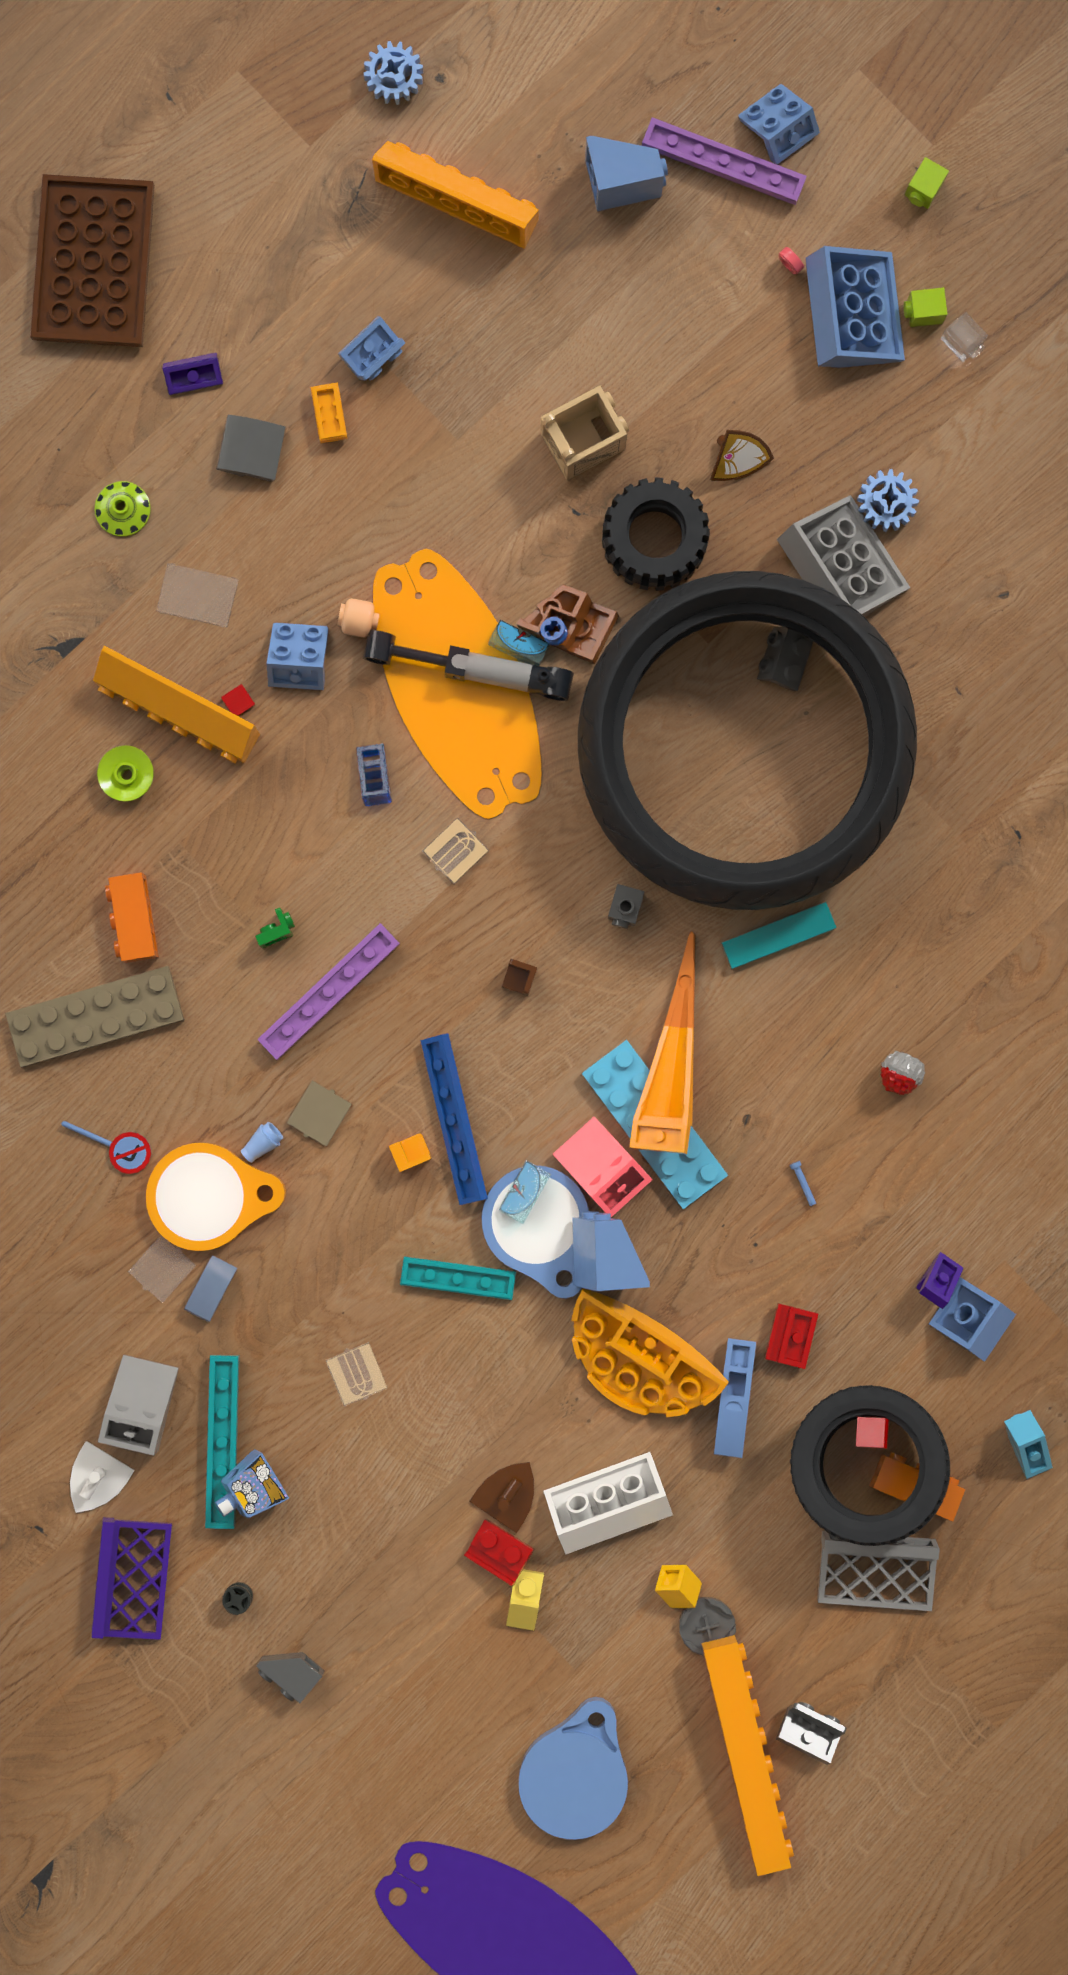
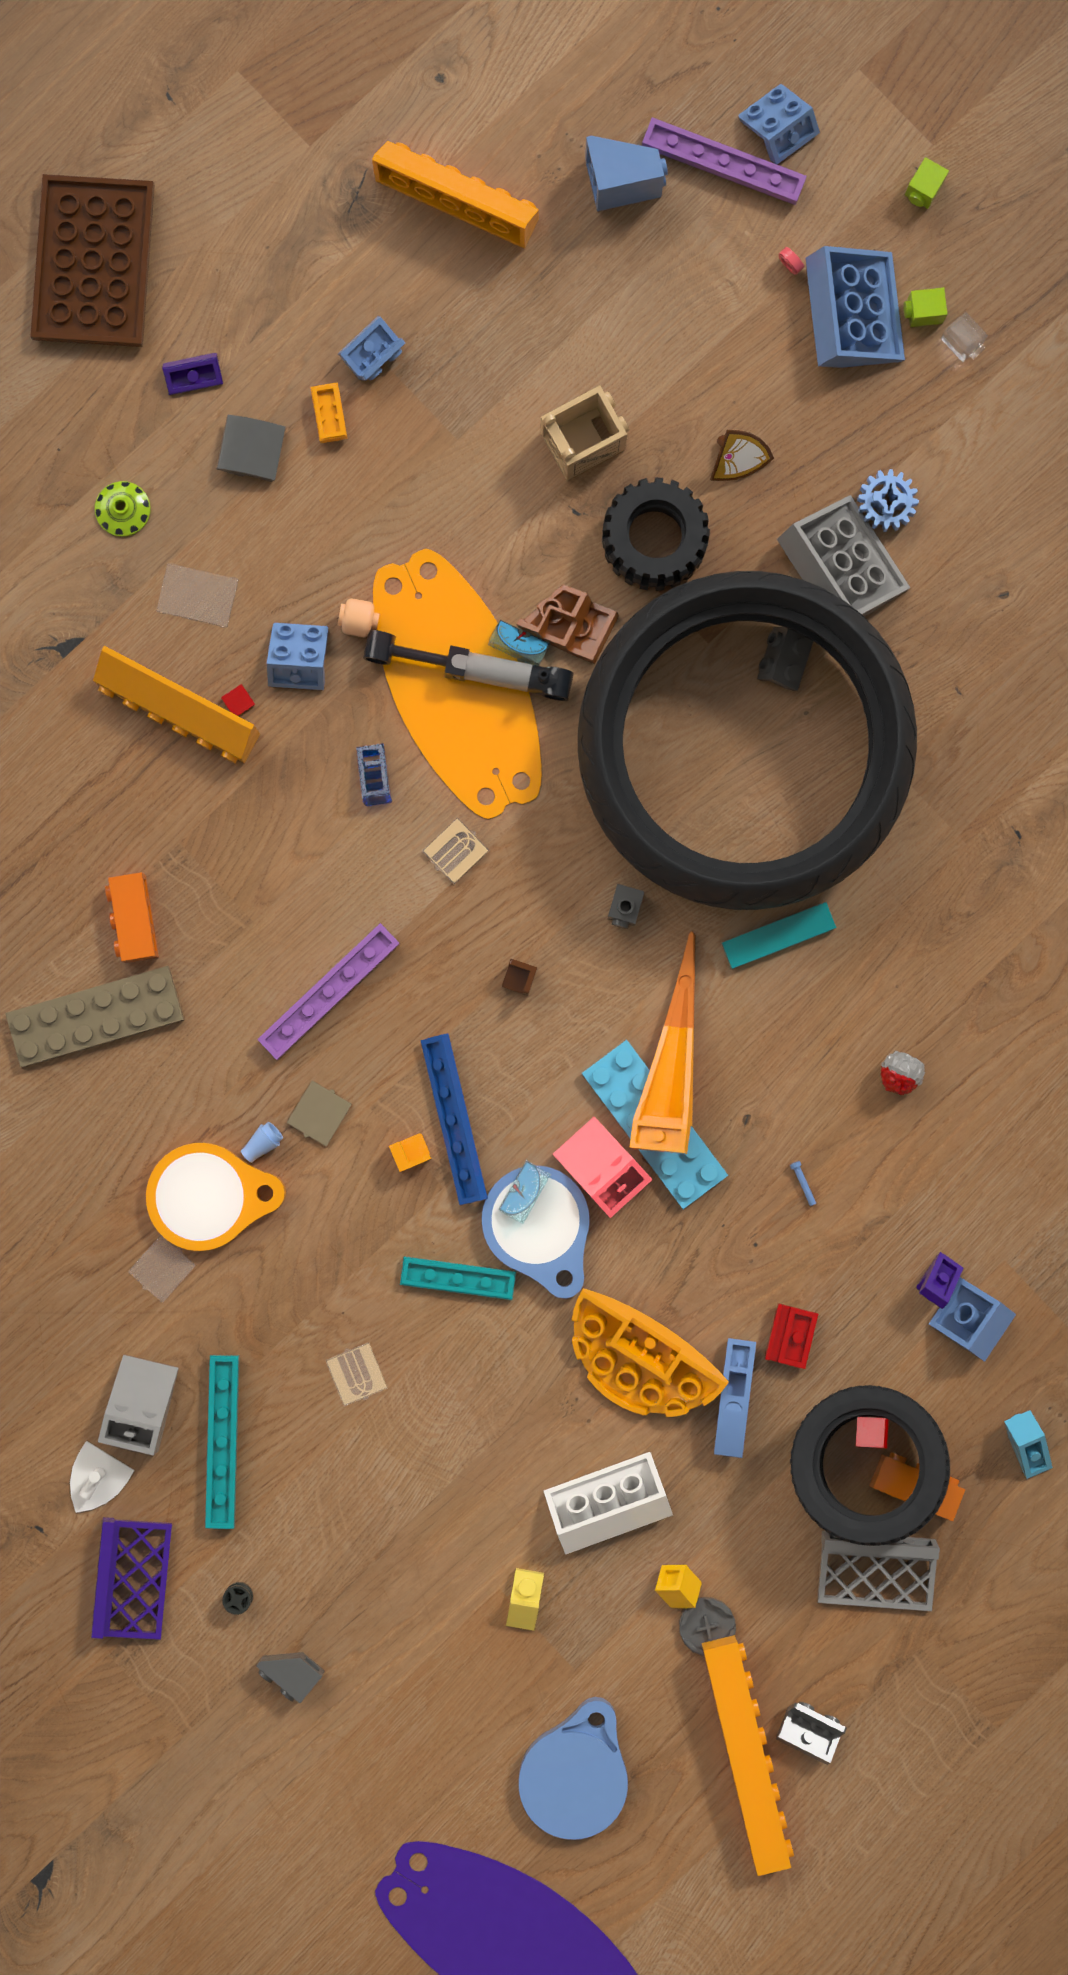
piece [61,1121,151,1174] -> none
lime dish [97,745,154,802] -> none
sand blue slope [184,1255,237,1323] -> none
torso [215,1449,289,1518] -> none
green bracket [255,907,295,949] -> none
light blue gear [364,41,424,105] -> none
red plate [464,1519,535,1586] -> none
reddish brown shield [469,1462,534,1533] -> none
blue bush [540,617,568,645] -> none
medium blue slope [572,1211,650,1291] -> none

